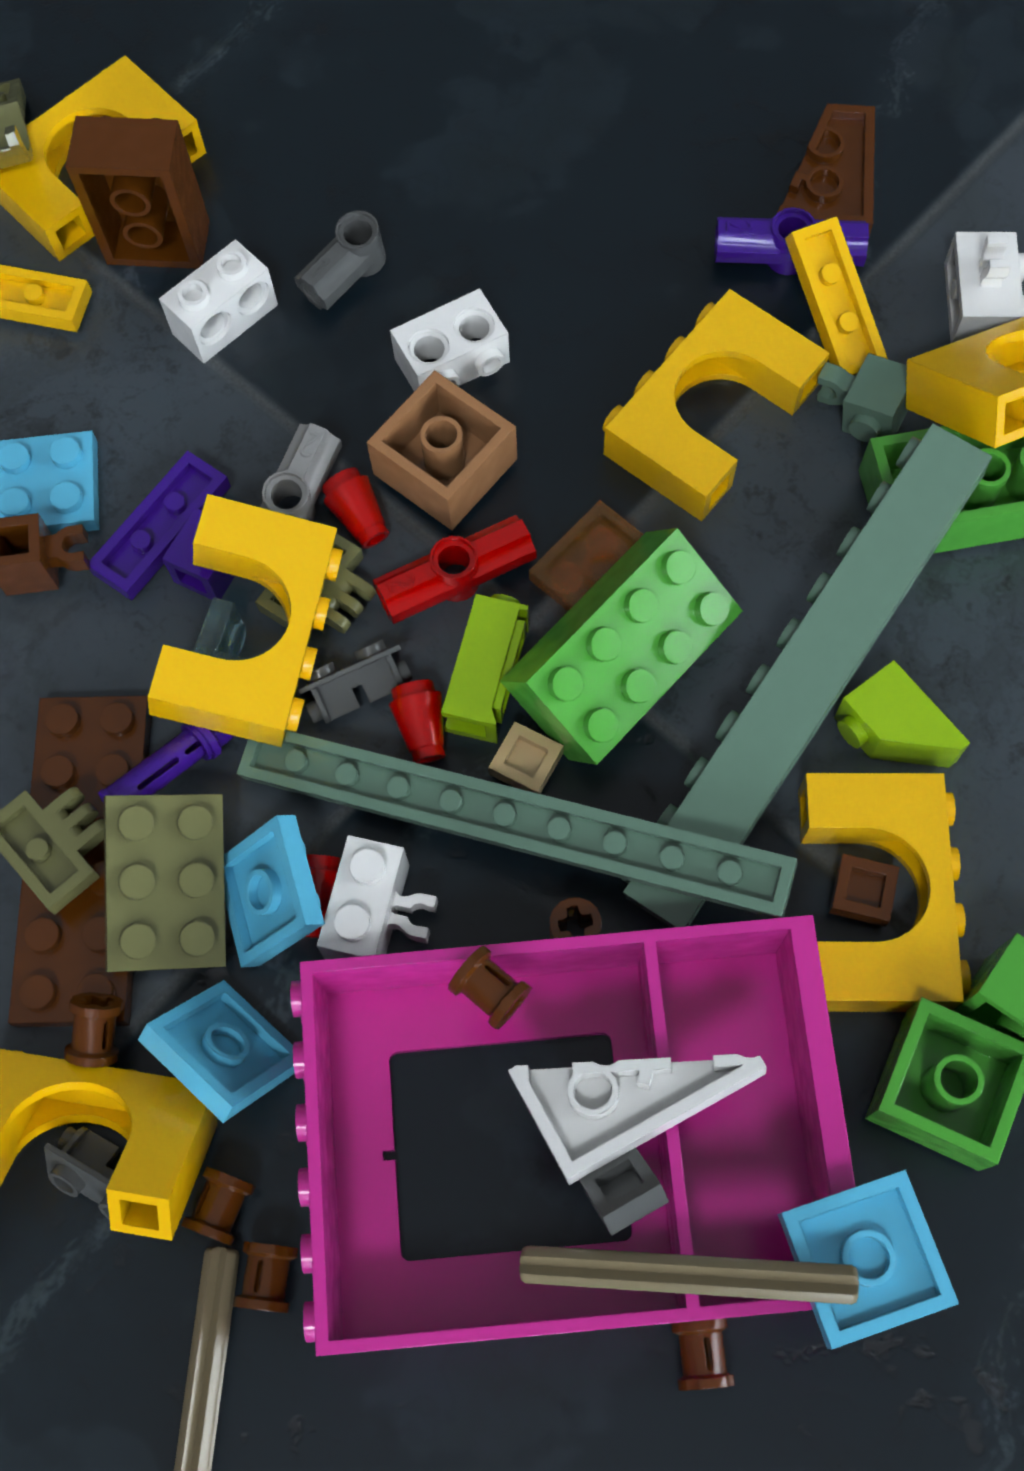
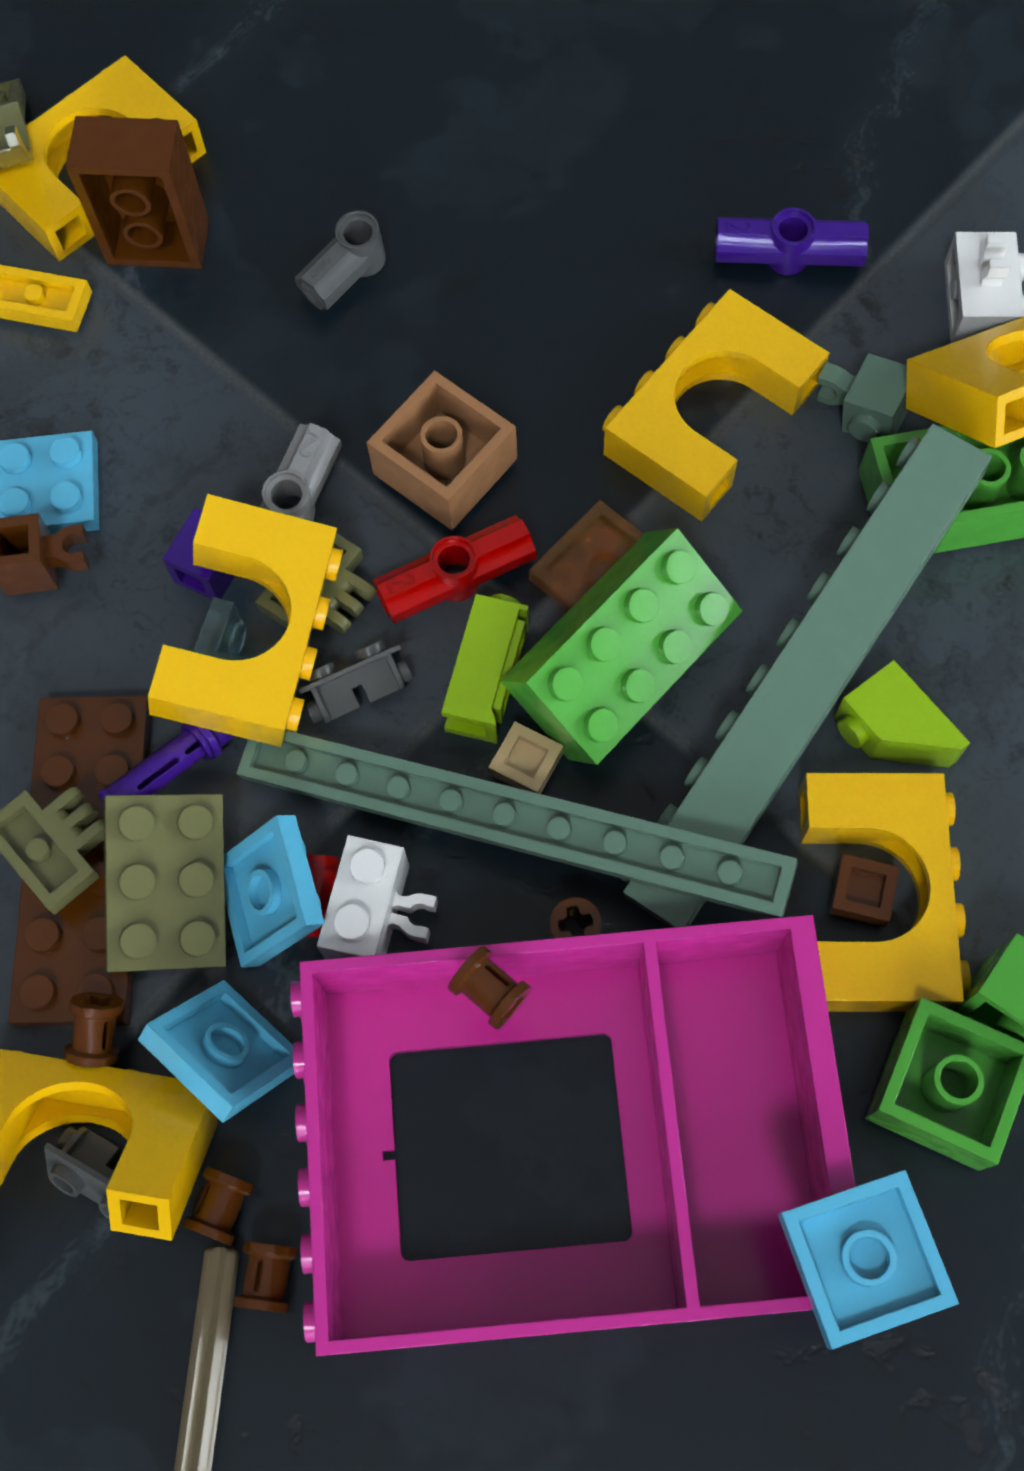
dark purple plate [89,450,231,601] -> none
white brick [159,239,278,363] -> none
red cone [322,467,390,549] -> none
red cone [388,679,446,764] -> none
white brick [390,288,510,391] -> none
white wing [508,1054,767,1185] -> none
dark tan axle [519,1245,859,1305] -> none
dark grey plate [579,1148,669,1236] -> none
reddish brown bush [671,1318,735,1391] -> none
reddish brown wing [776,103,875,237] -> none
yellow plate [785,216,888,376] -> none

